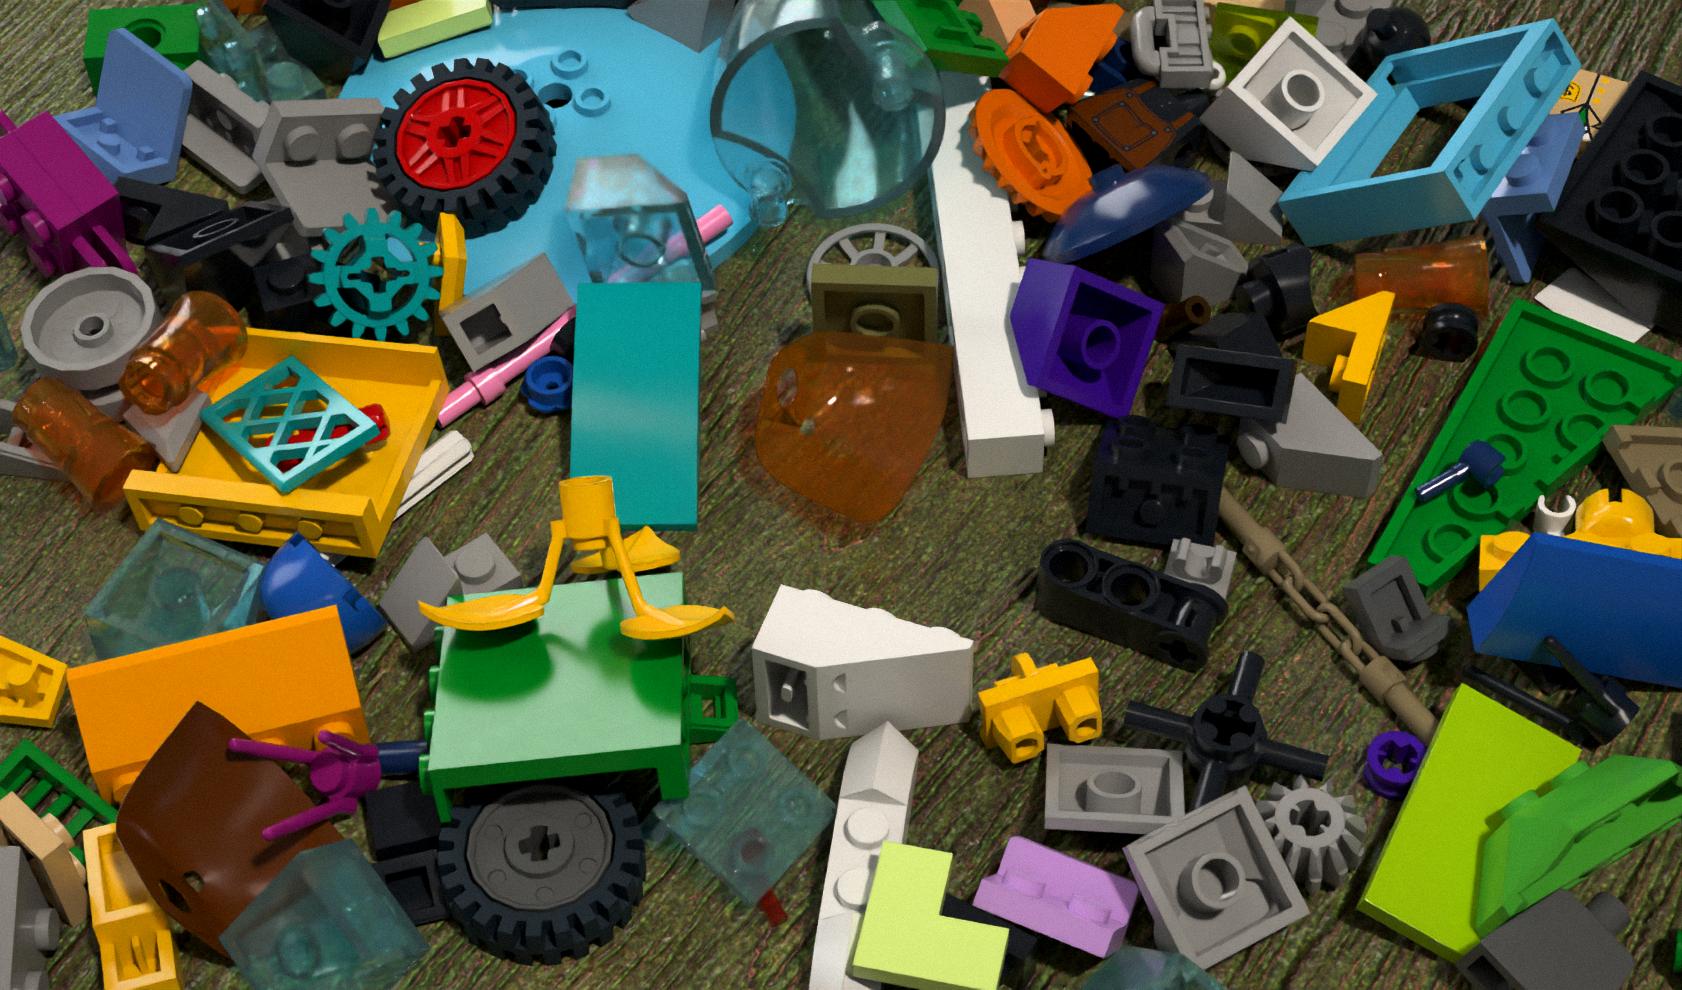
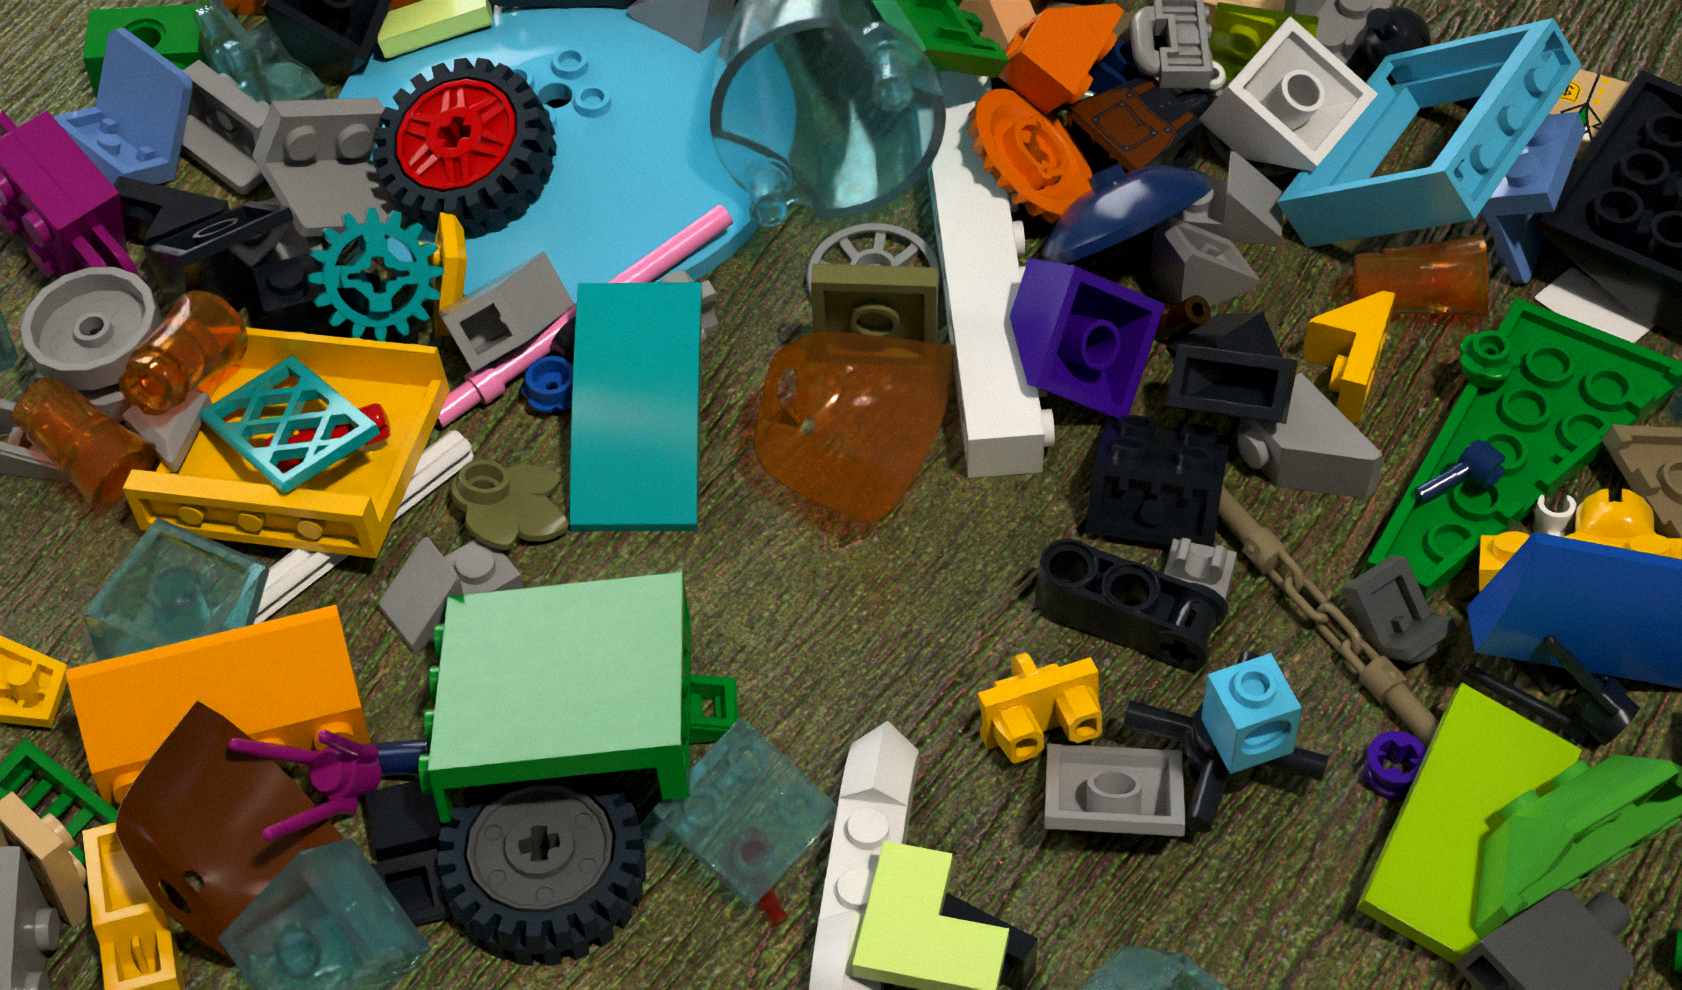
blue cylinder [259,531,390,656] -> none
yellow plant [418,475,735,640] -> none
clear light blue slope [564,154,717,291] -> none
white slope [752,584,974,740] -> none
lavender bracket [972,836,1141,958] -> none
light grey slope [1122,785,1310,978] -> none
black piece [1235,243,1320,336] -> none
light grey gear [1255,774,1367,897] -> none
black bush [1422,302,1479,362] -> none
none -> olive plate [451,460,569,550]
none -> medium azure brick [1201,653,1302,774]
none -> green plate [1459,330,1521,388]

